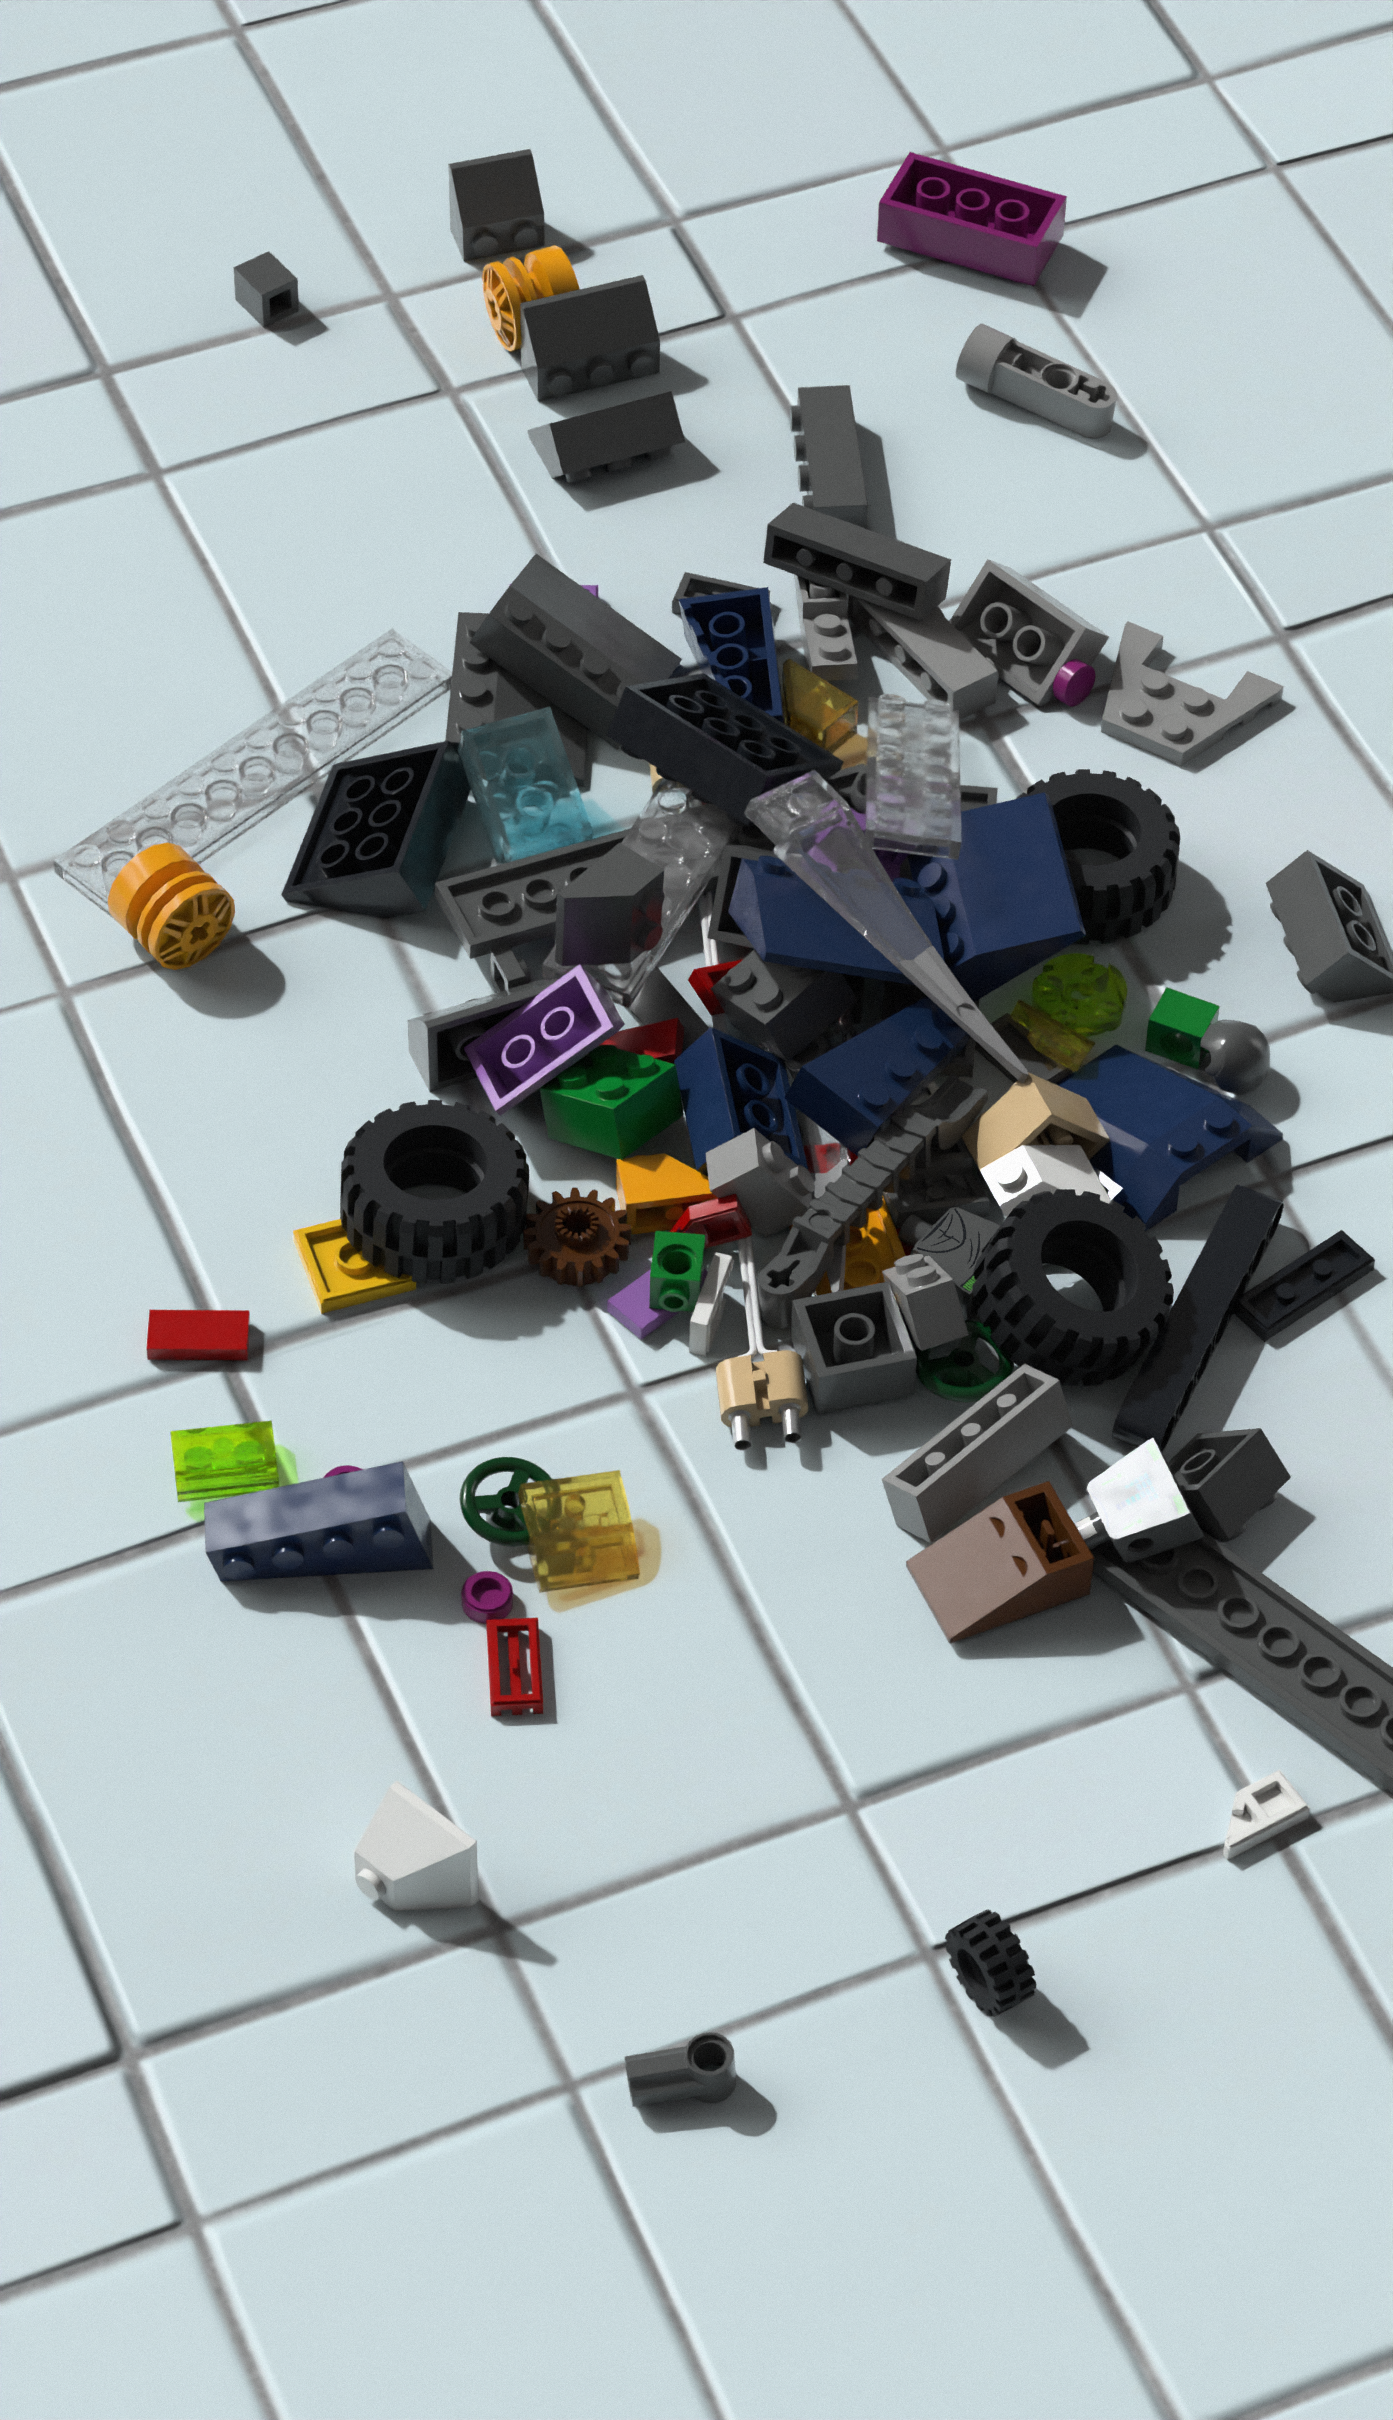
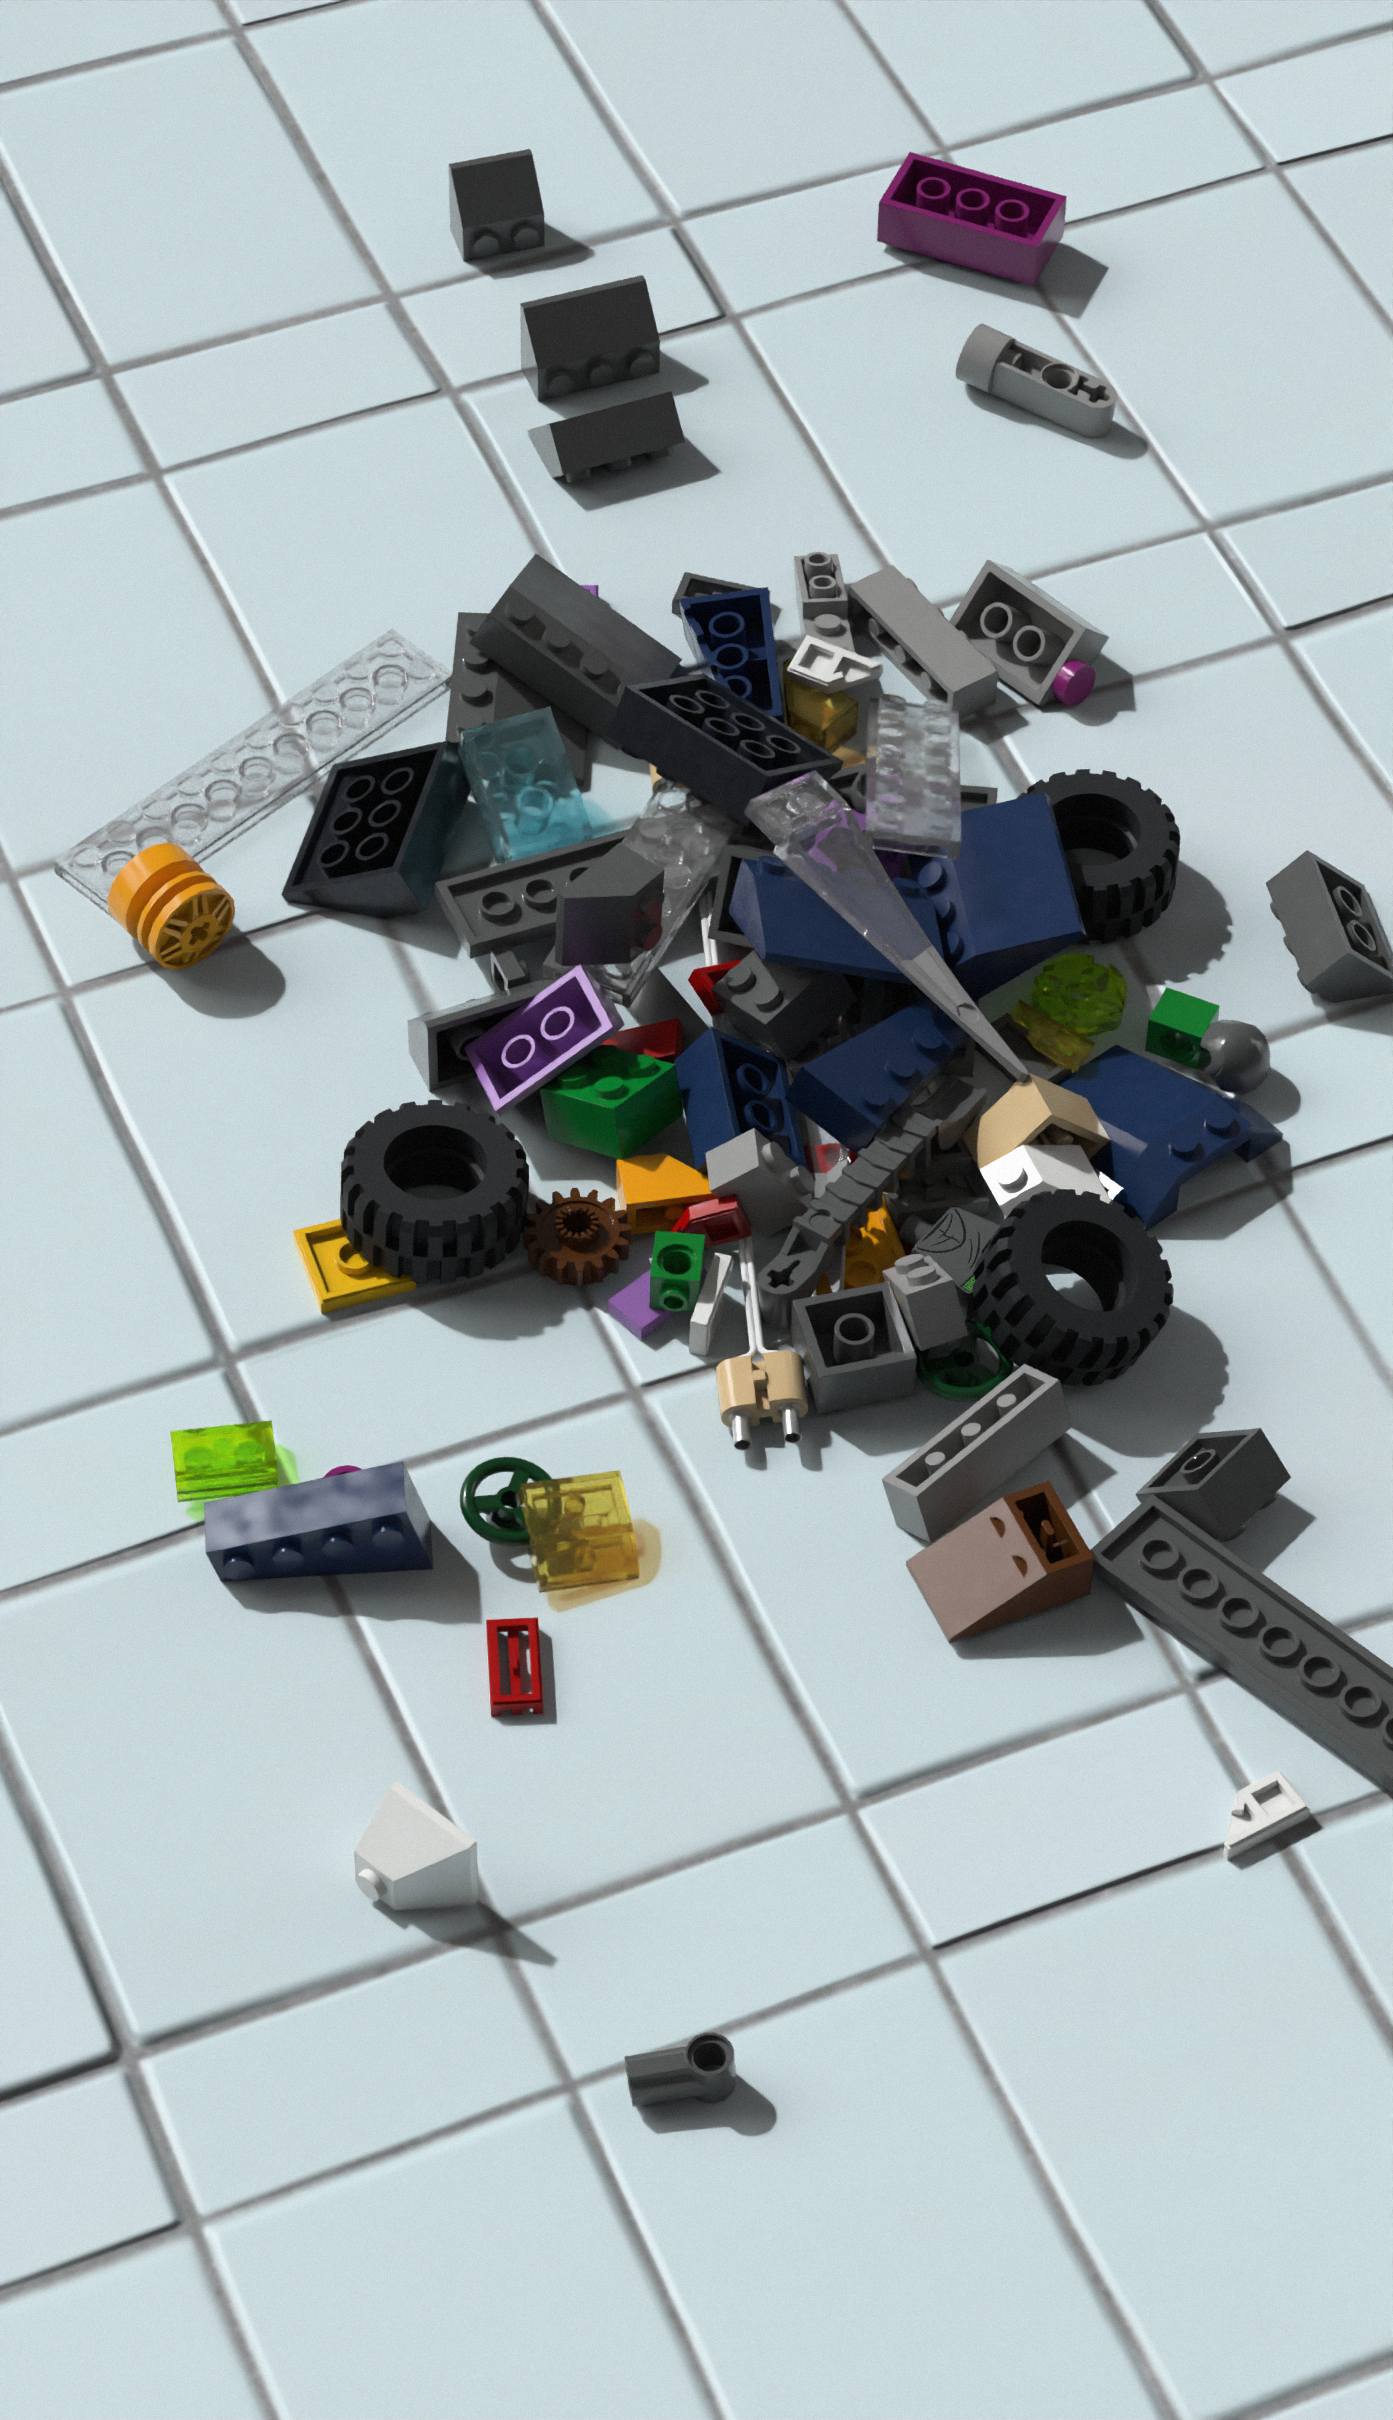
red tile [146,1310,250,1361] -> none
dark grey brick [233,251,299,327] -> none
magenta tile [461,1571,513,1624] -> none
light orange wheel [482,245,580,352] -> none
dark grey brick [763,503,951,621] -> none
dark grey brick [789,385,868,529] -> none
black tyre [945,1910,1036,2017] -> none
dark grey torso [1074,1438,1204,1563] -> none
light grey wing [1101,621,1284,766] -> none
black beam [1112,1184,1284,1453] -> none
black tile [1233,1230,1375,1342] -> none
none -> white tile [786,635,883,694]

